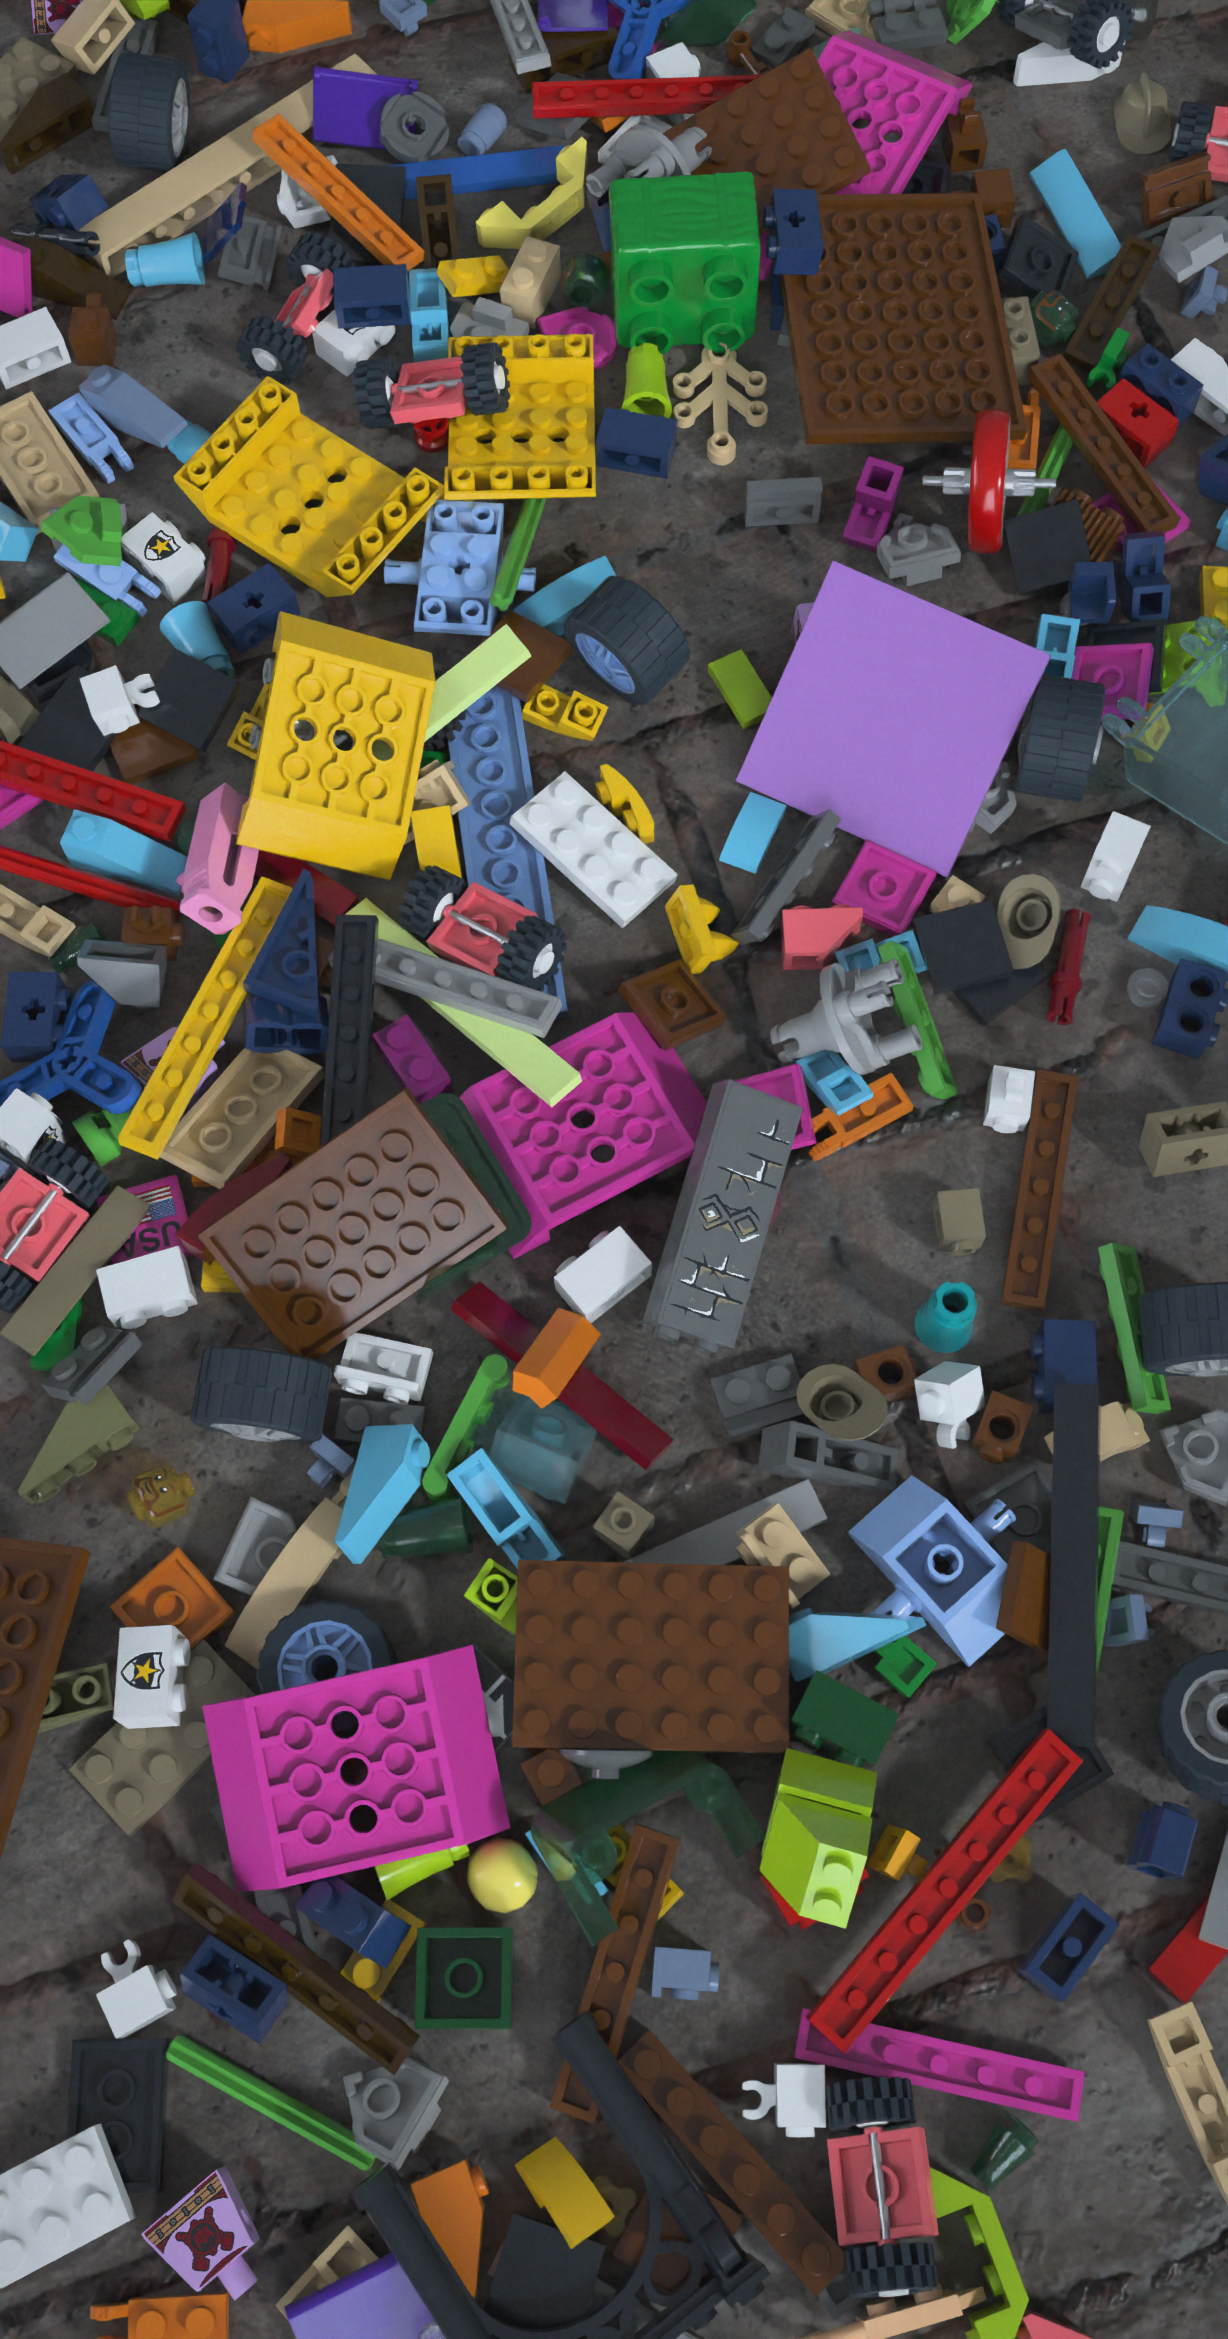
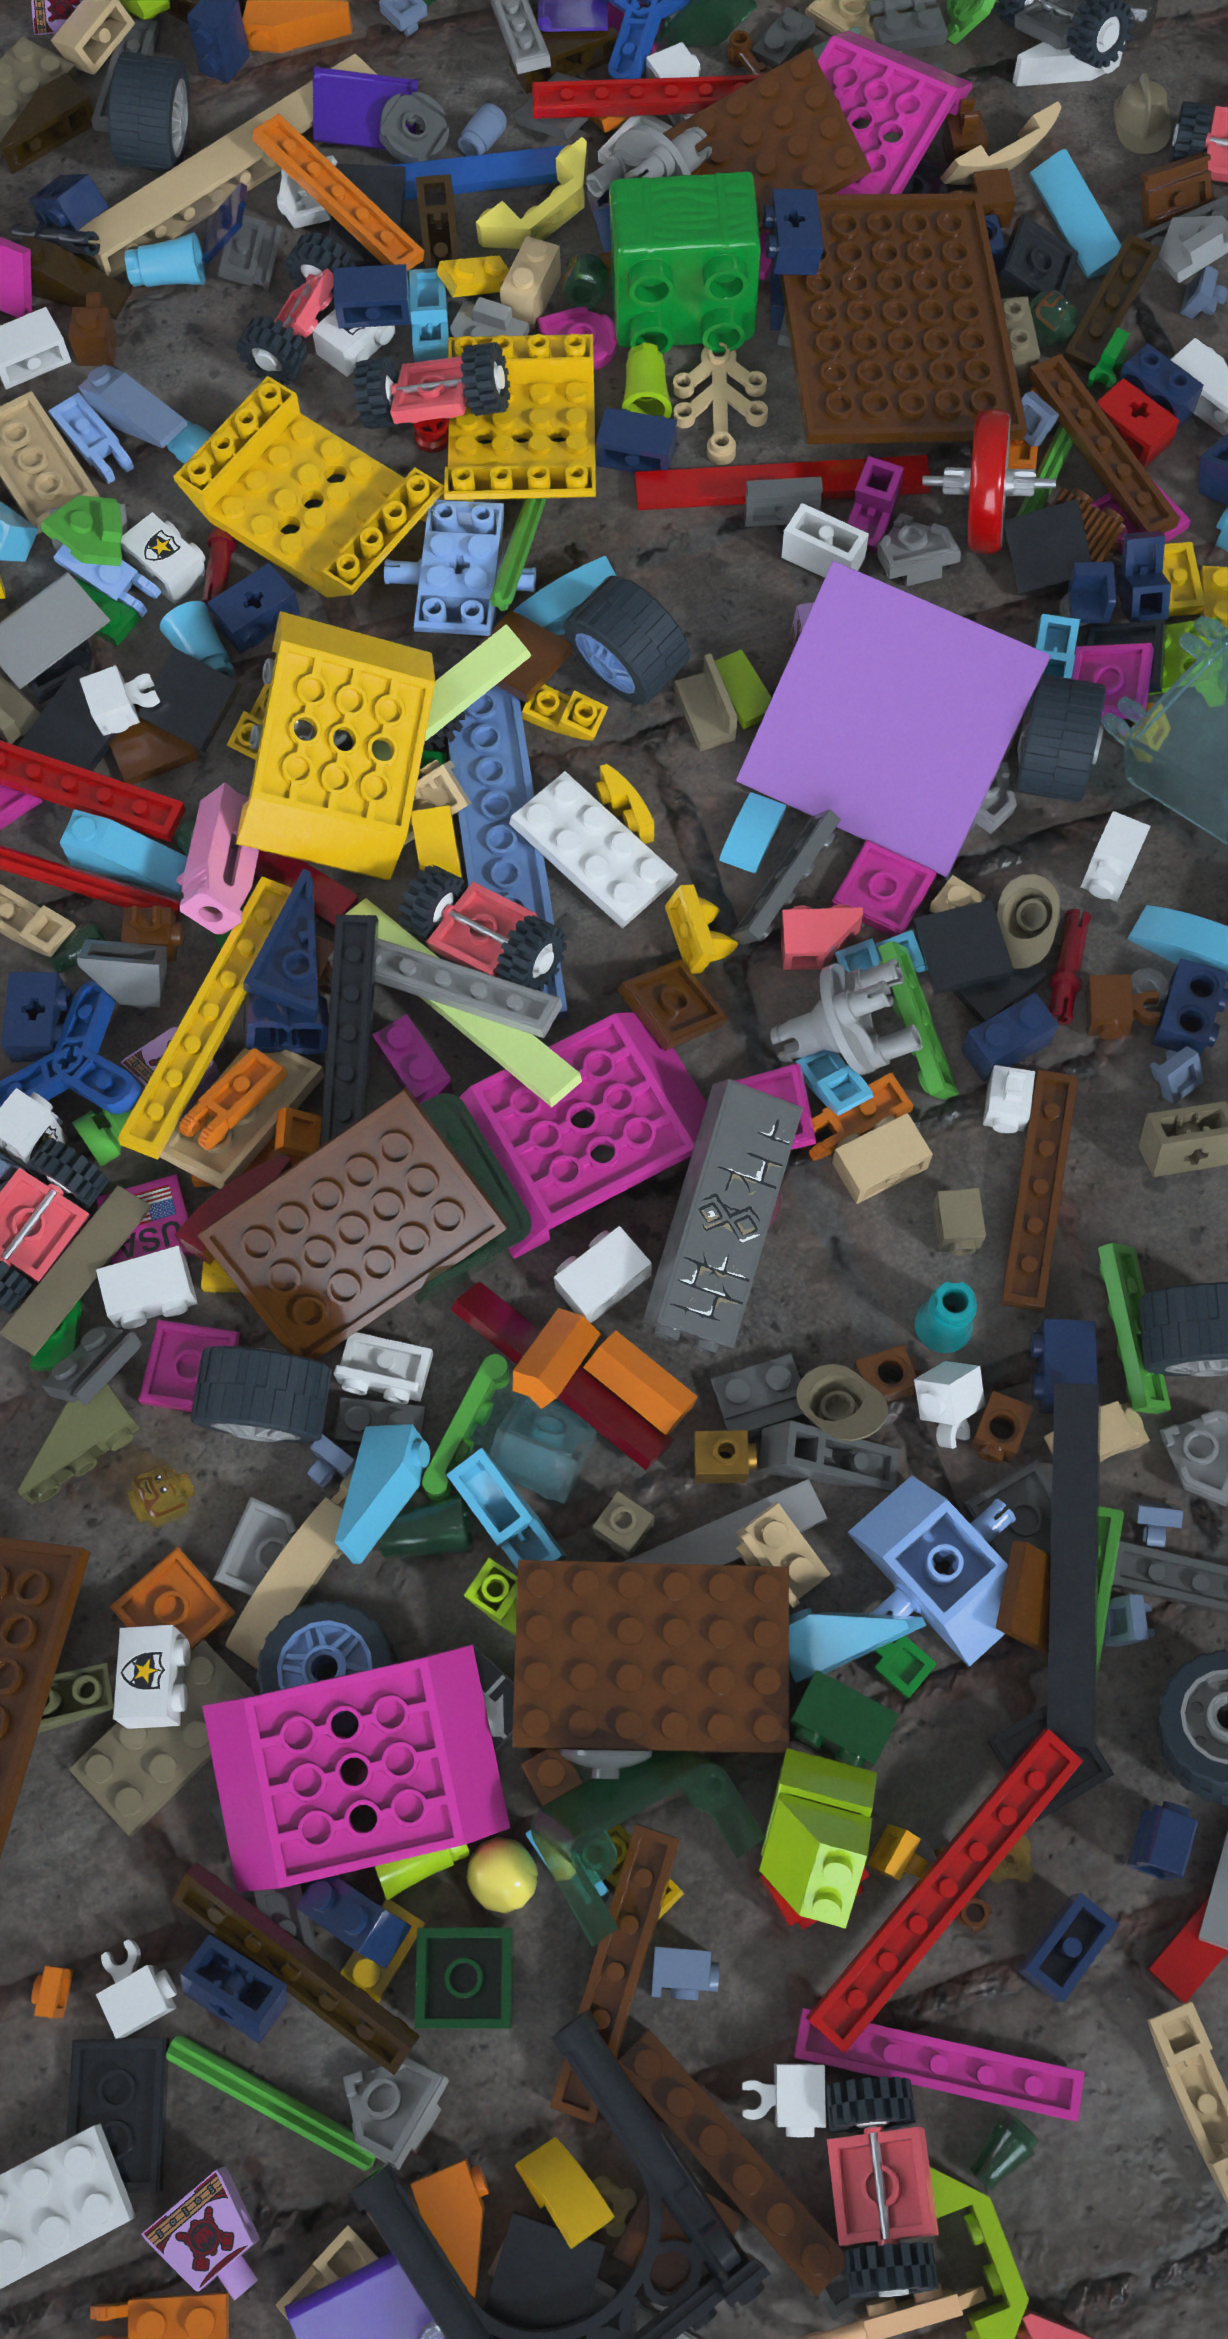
none -> orange plate [31,1966,74,2018]
none -> dark pink tile [138,1320,243,1412]
none -> orange hinge [179,1048,287,1151]
none -> orange piece [583,1330,698,1435]
none -> red tile [635,455,931,510]
none -> dark tan panel [674,654,737,752]
none -> pearl gold brick [694,1430,757,1483]
none -> white brick [781,503,869,578]
none -> tan brick [832,1113,933,1204]
none -> tan slope [941,101,1062,185]
none -> dark blue brick [961,993,1059,1082]
none -> sand blue tile [1021,391,1059,447]
none -> reddish brown brick [1085,974,1161,1040]
none -> sand blue tile [1150,1046,1204,1104]
none -> yellow plate [1162,542,1206,617]

